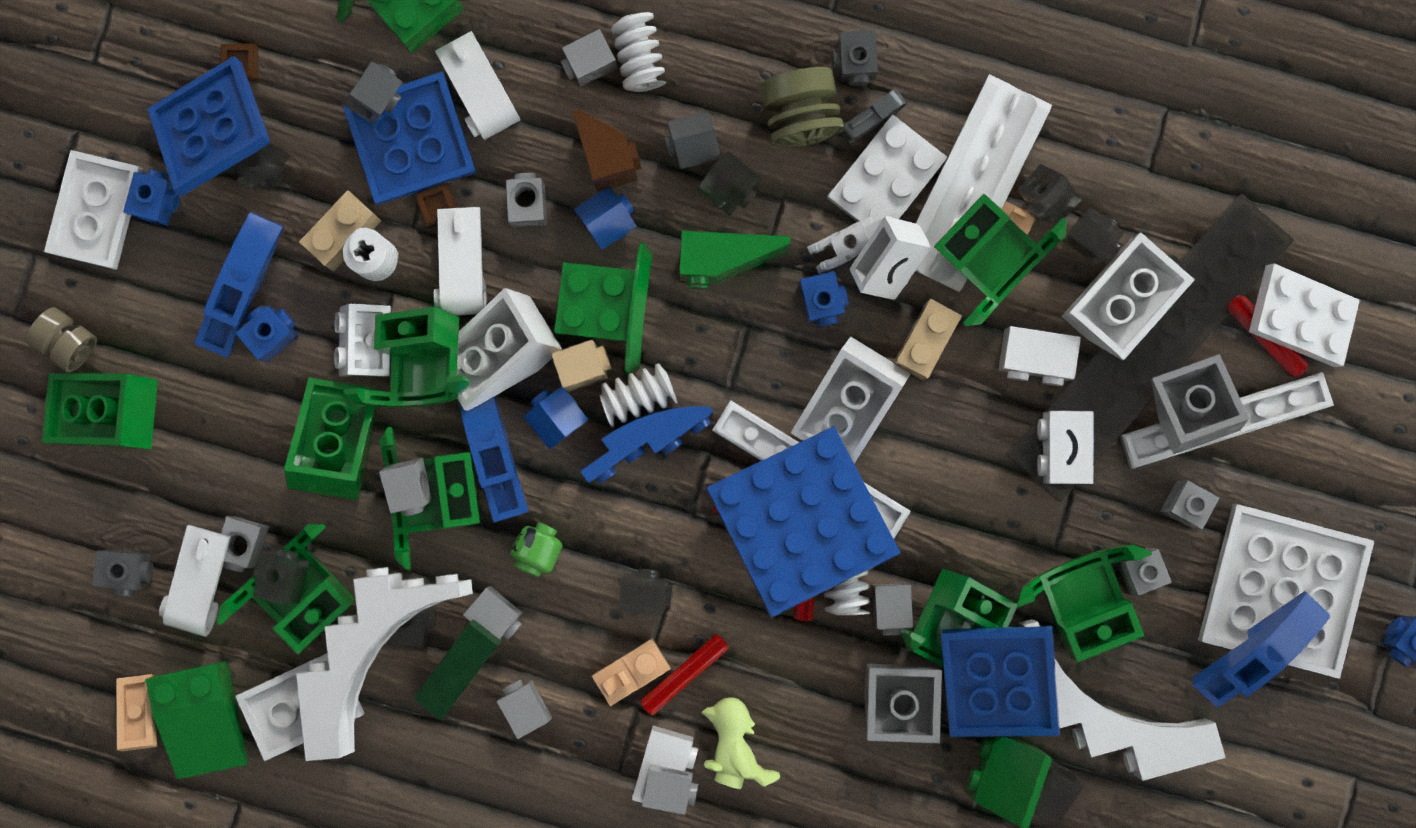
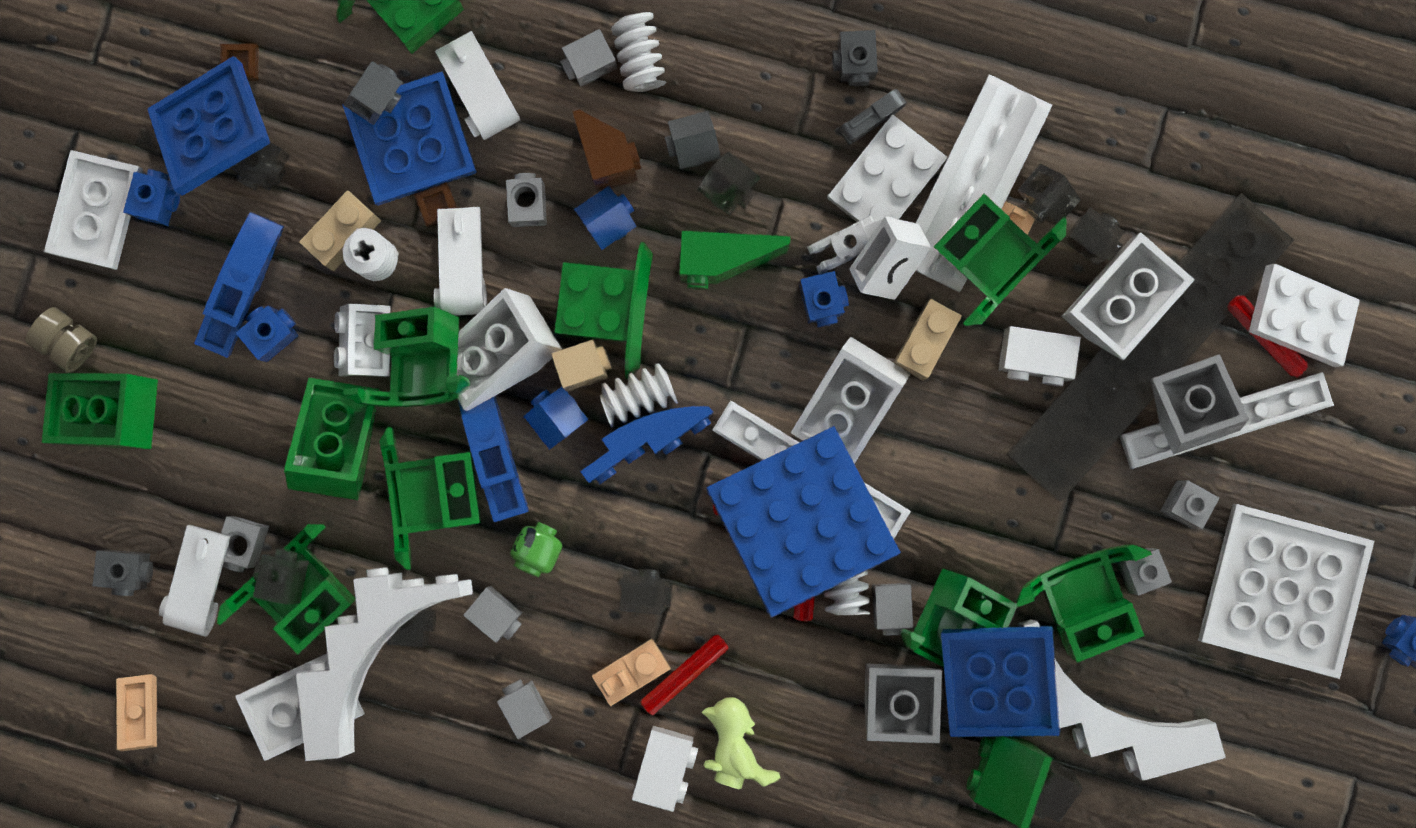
green slope [145,660,248,780] -> none
light grey brick [379,458,433,516] -> none
dark green tile [413,619,501,721] -> none
light grey brick [642,764,698,815] -> none
olive wheel [760,67,844,147] -> none
white brick [1037,411,1093,484] -> none
blue slope [1192,591,1330,708] -> none

